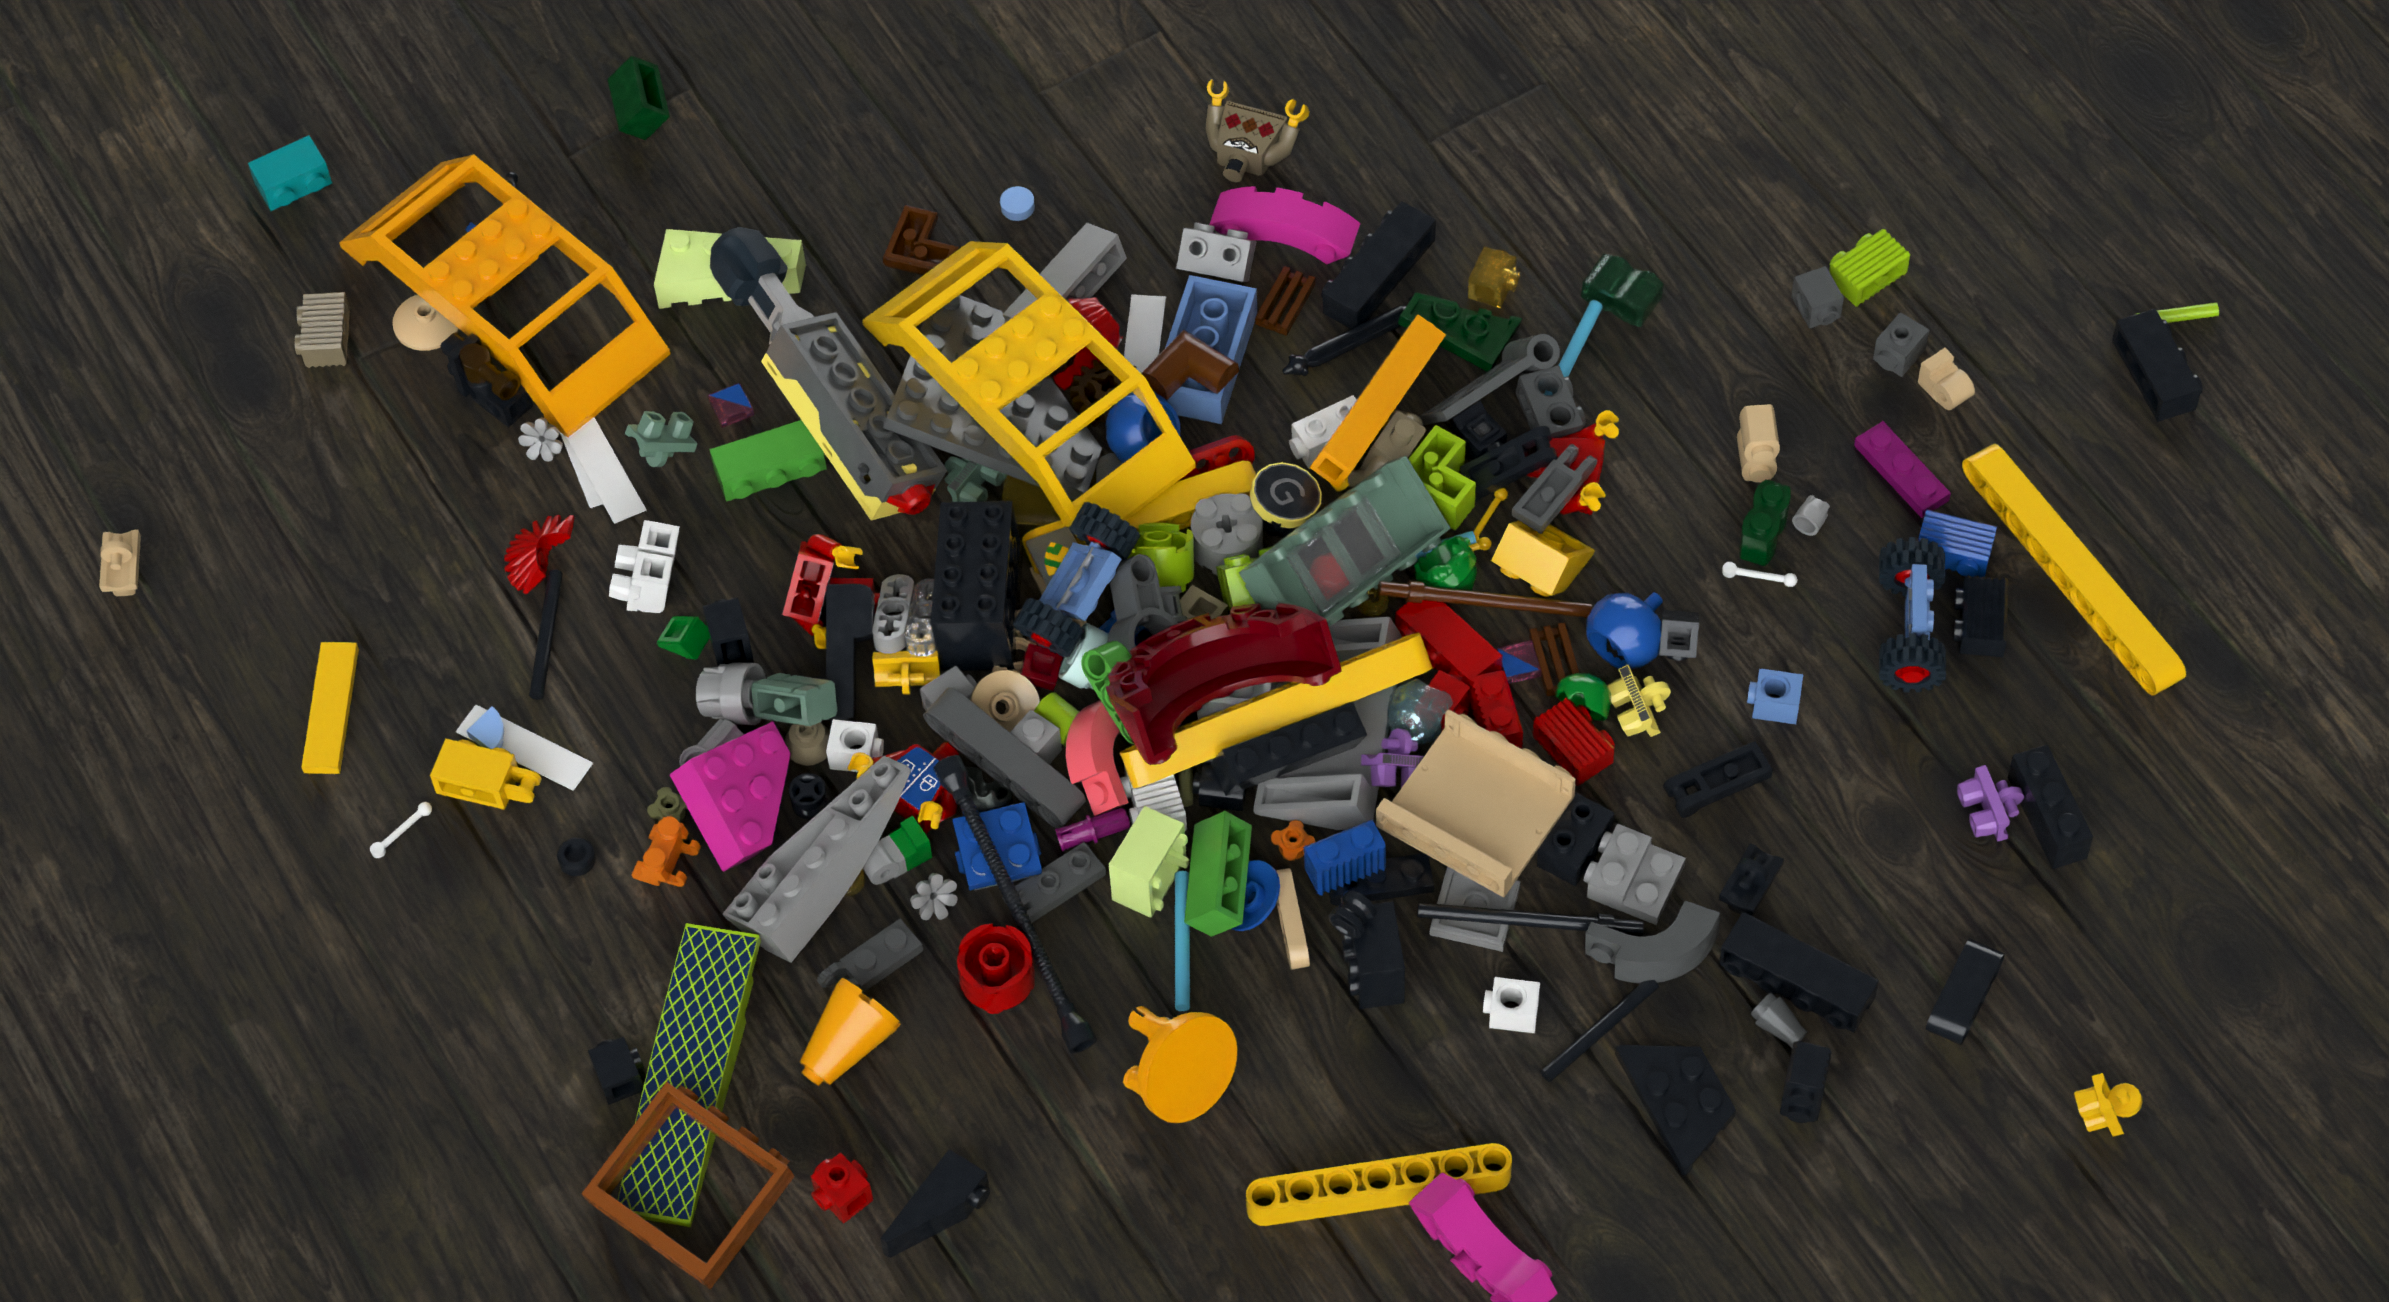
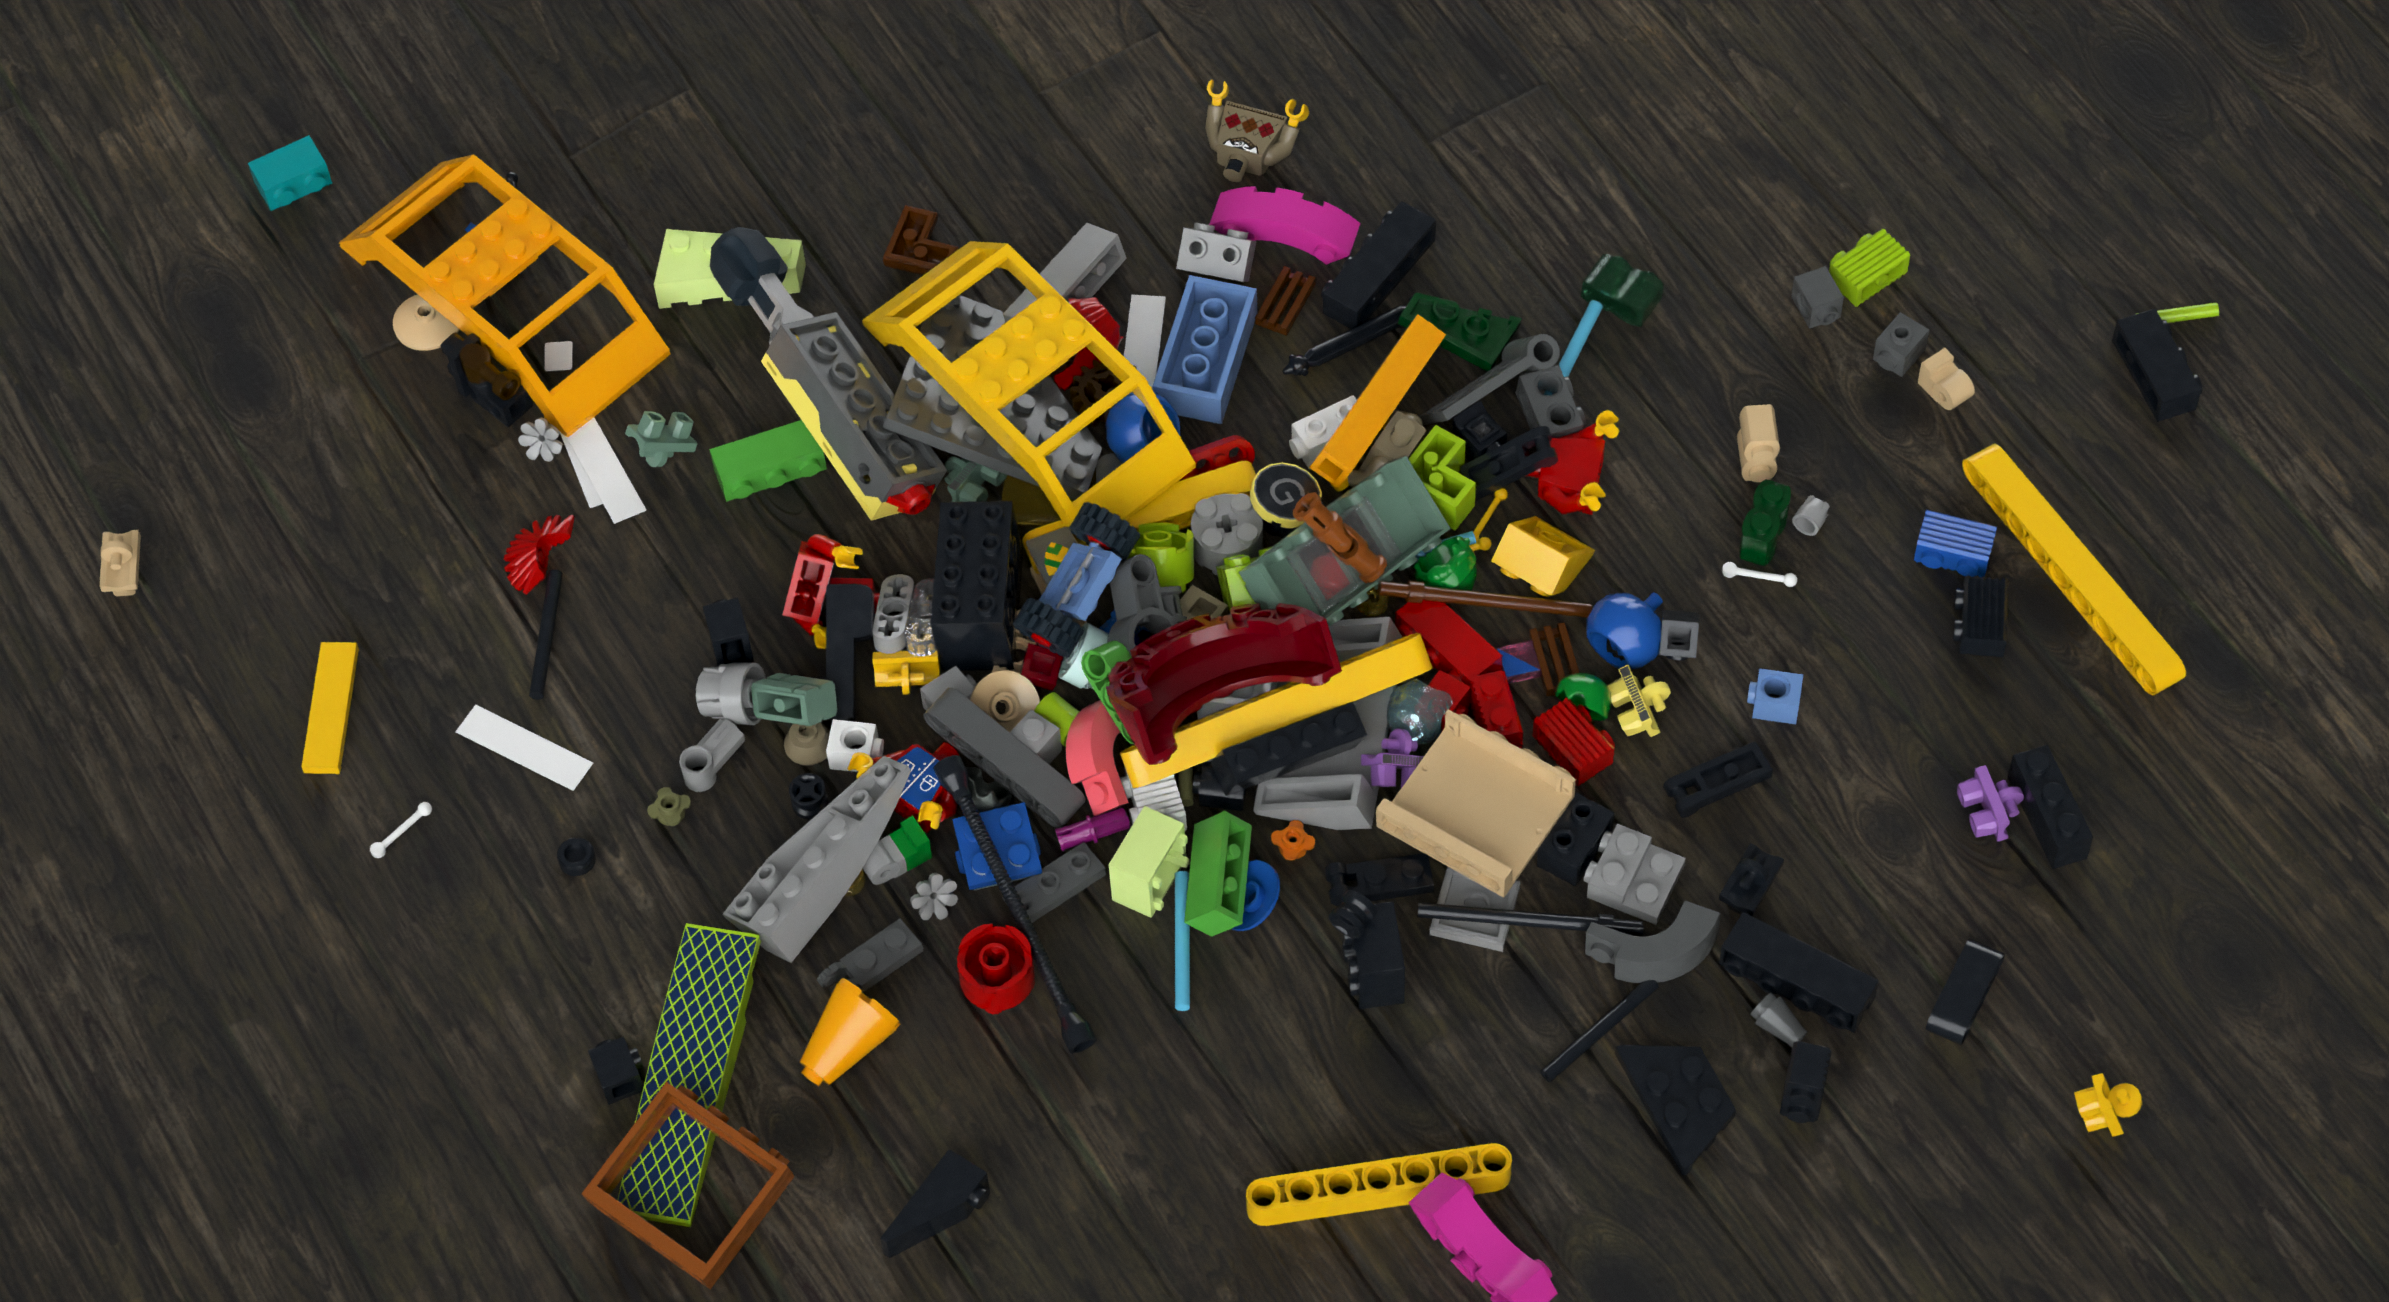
dark tan brick [295,292,350,368] -> none
yellow brick [430,738,542,810] -> none
light blue tile [467,707,504,749] -> none
dark green brick [607,56,670,140] -> none
white hips [609,520,680,613] -> none
orange piece [632,816,701,887] -> none
green slope [656,616,710,660] -> none
dark pink brick [670,722,791,872] -> none
clear pink tile [708,382,754,428] -> none
red brick [811,1152,873,1224] -> none
light blue tile [1000,186,1035,221] -> none
light orange piece [1123,1006,1237,1123] -> none
reddish brown brick [1141,329,1239,400] -> none
tan beam [1276,868,1310,970] -> none
blue brick [1303,820,1386,896] -> none
clear yellow brick [1468,246,1520,308] -> none
white brick [1483,977,1540,1033] -> none
dark grey hinge [1512,444,1597,534] -> none
magenta plate [1854,421,1951,518] -> none
black plate [1879,537,1946,693] -> none
none -> white sticker [545,341,572,371]
none -> dark orange piece [1293,492,1387,583]

